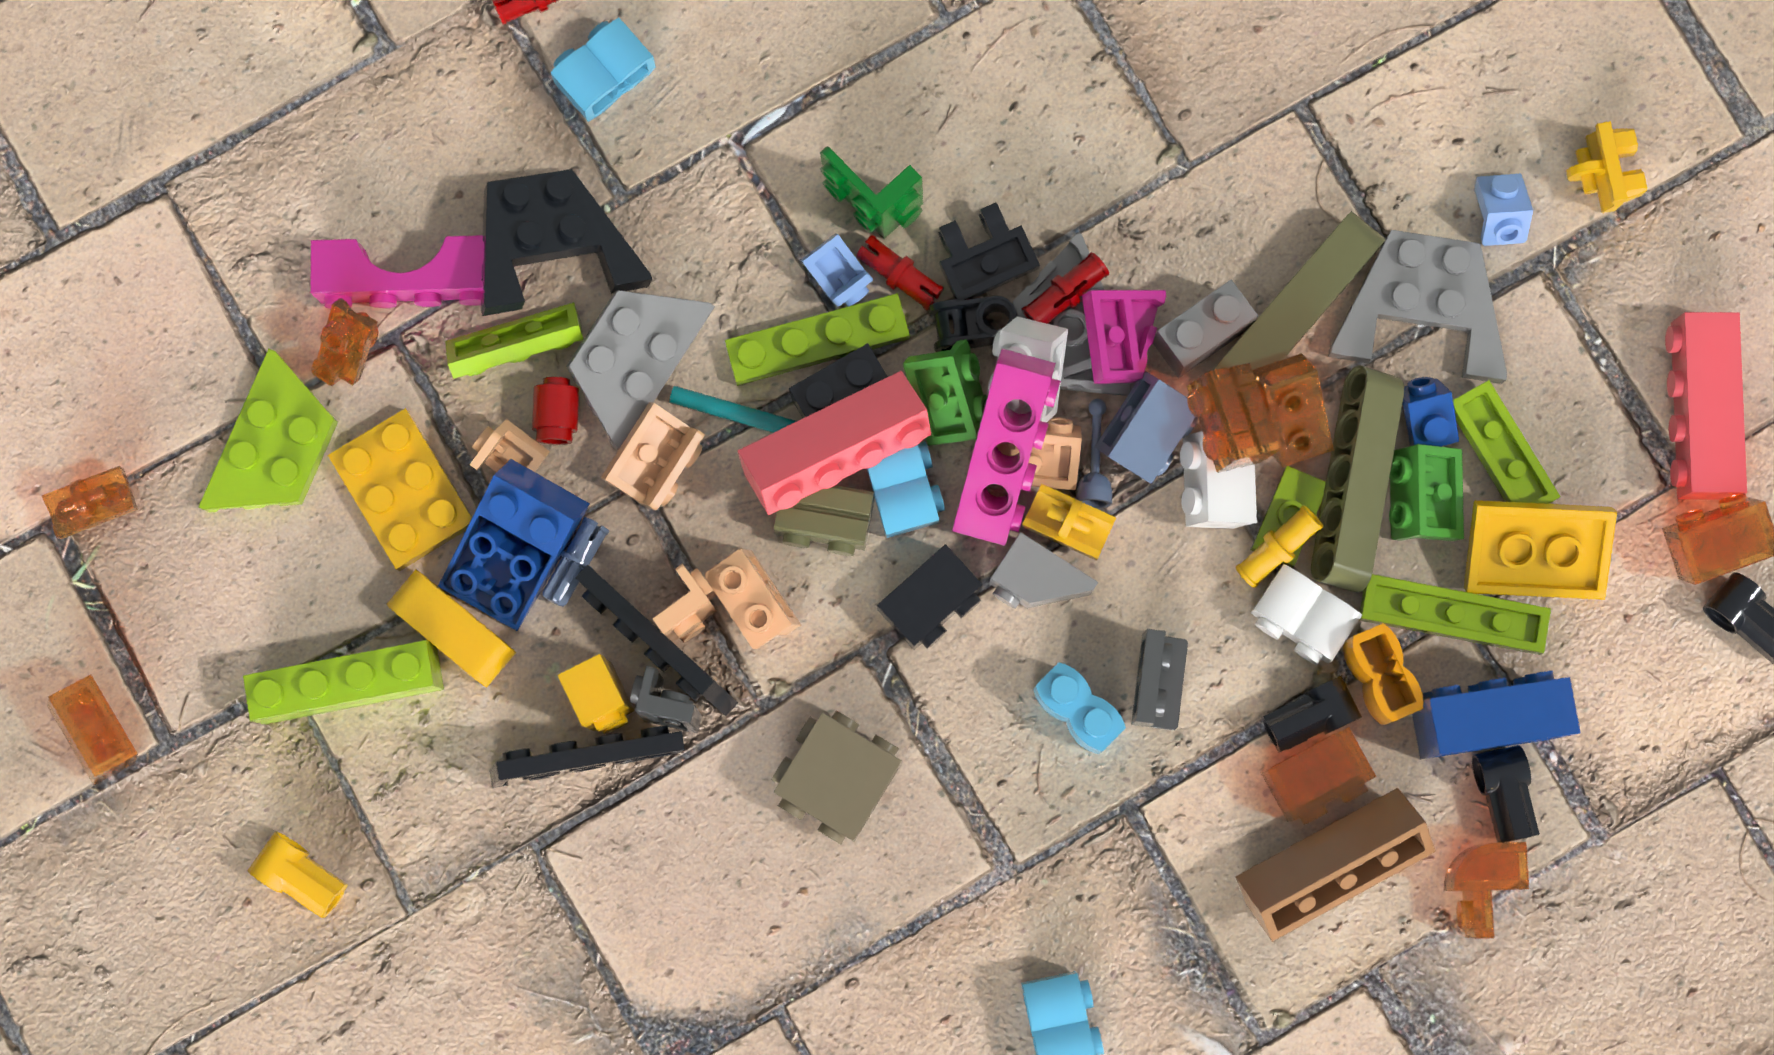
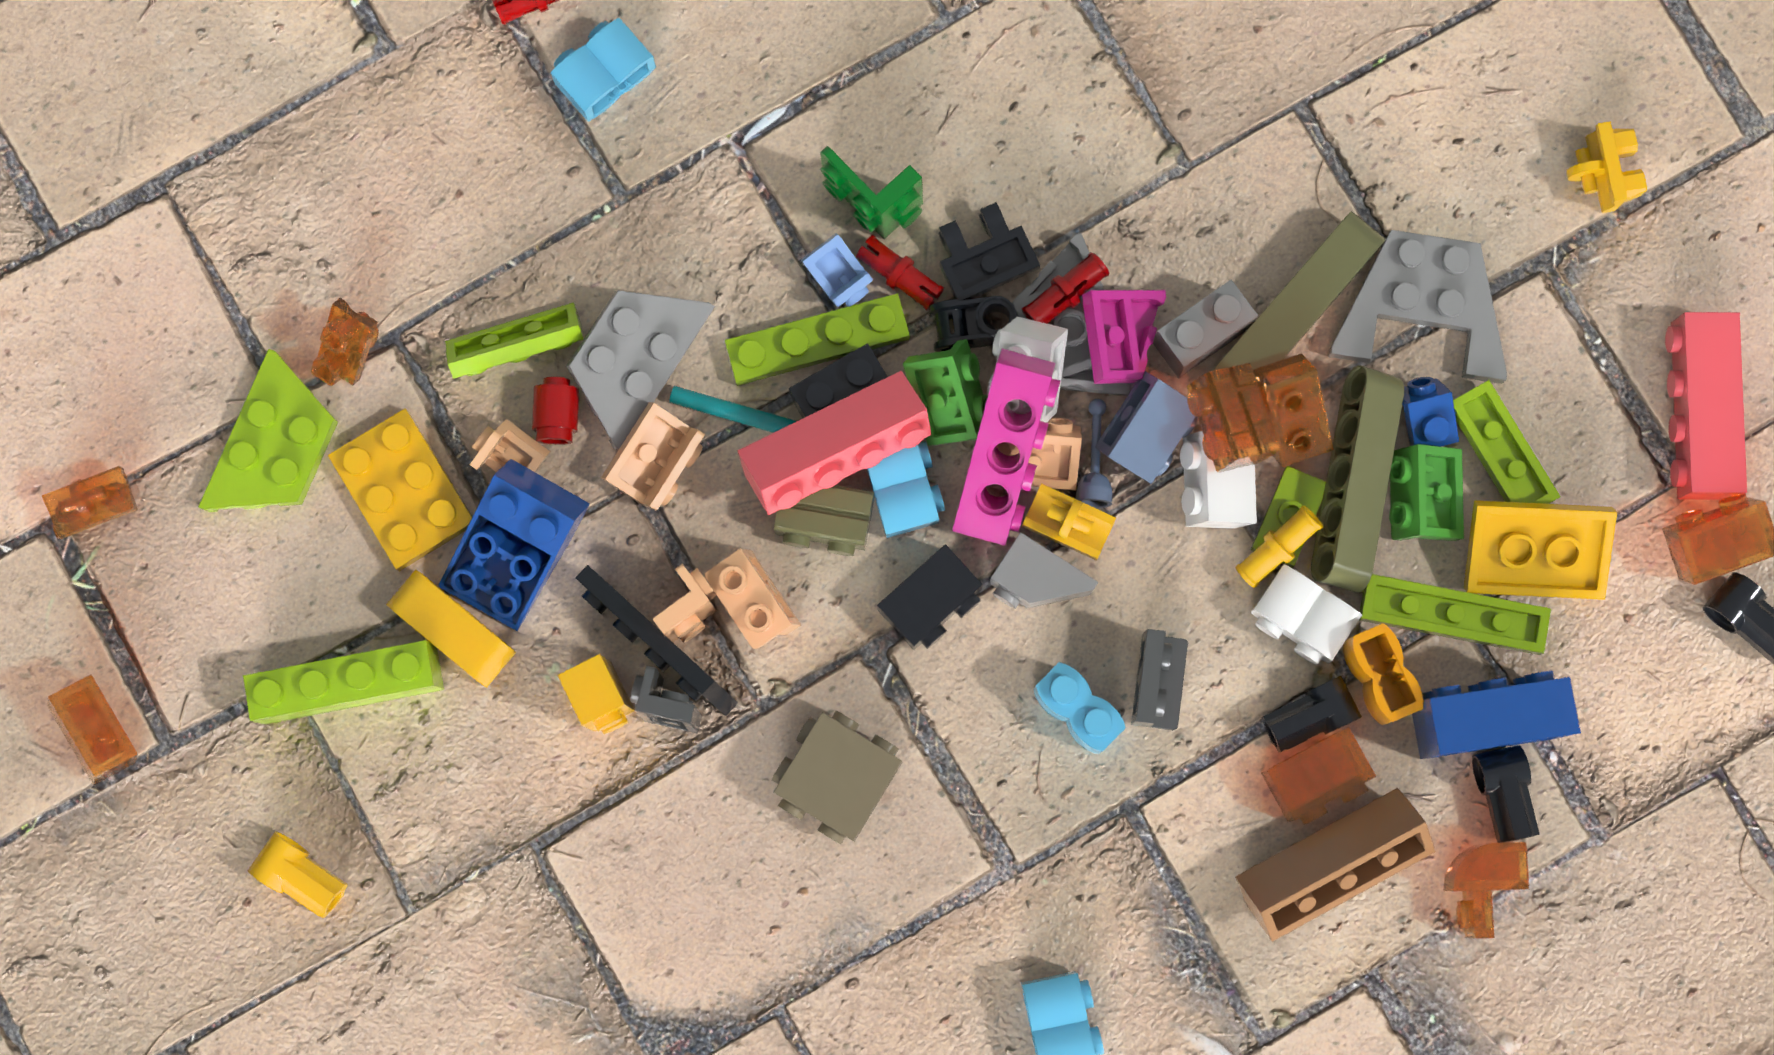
dark pink arch [310,235,484,310] -> none
black wing [481,169,652,316] -> none
black wing [489,726,685,788] -> none
sand blue axle [542,517,609,607] -> none
light blue bracket [1474,173,1533,246] -> none

